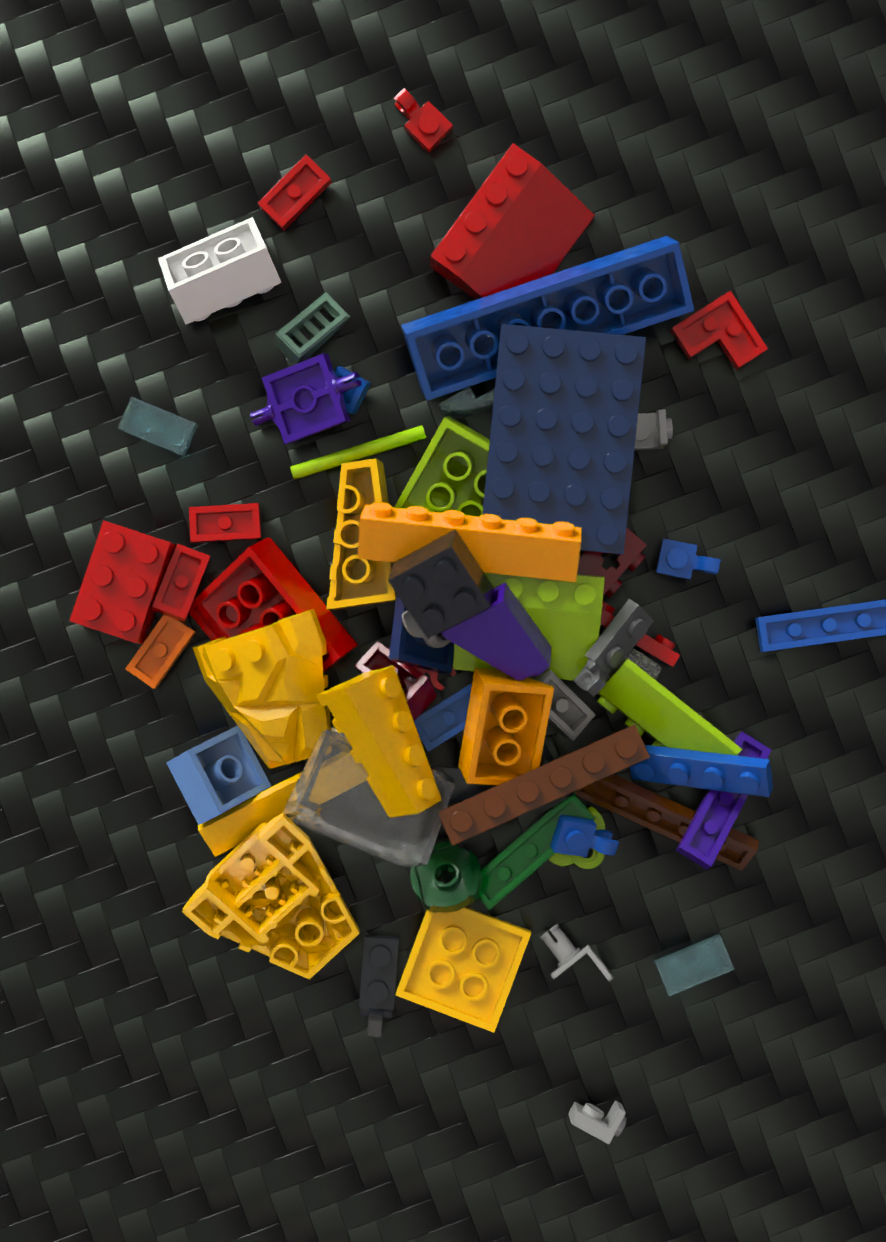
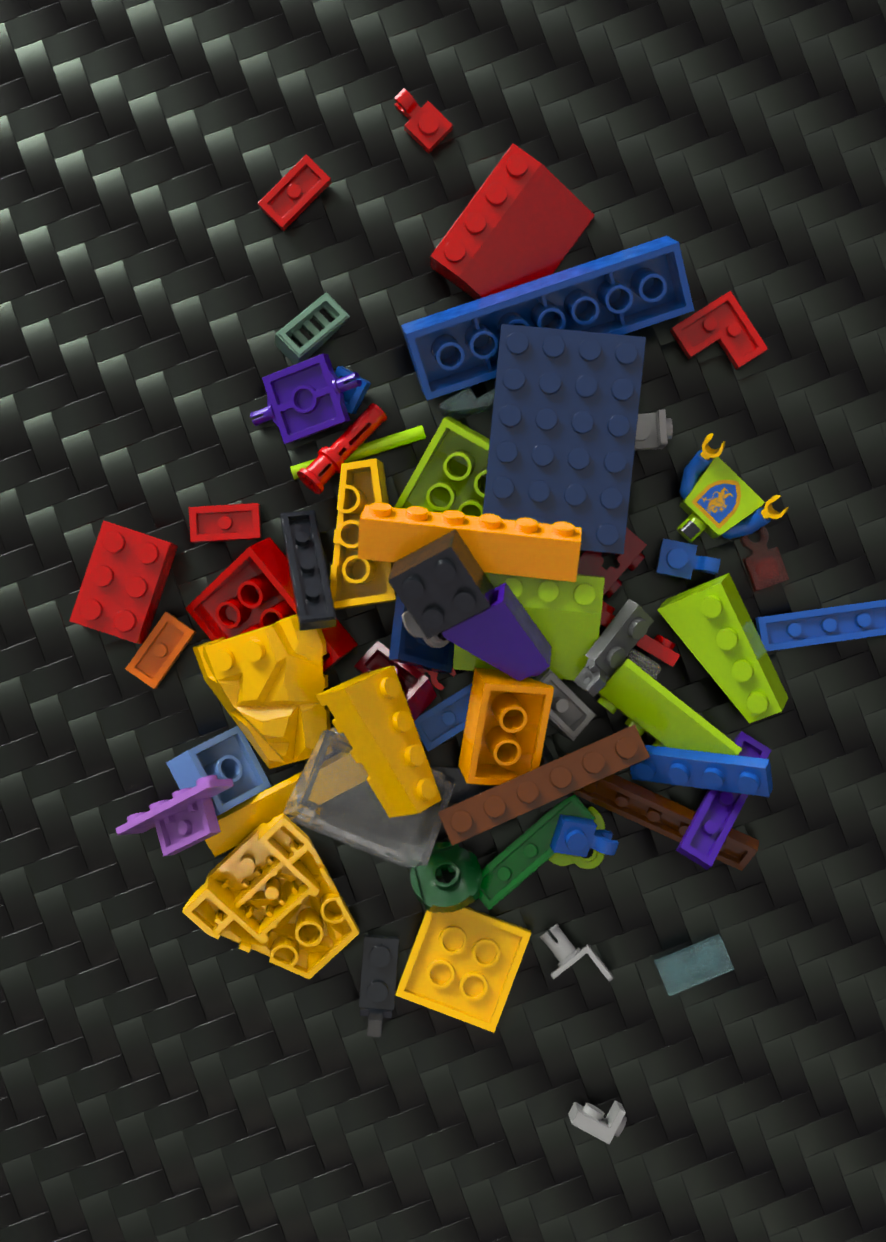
clear light blue plate [118,396,198,457] -> none
red plate [152,543,210,622] -> none
white slope [158,217,282,324] -> none
none -> medium lavender bracket [116,775,234,856]
none -> black tile [280,510,336,631]
none -> red pin [297,403,387,495]
none -> lime wedge [657,573,788,723]
none -> torso [677,433,789,543]
none -> clear red plate [739,526,789,591]

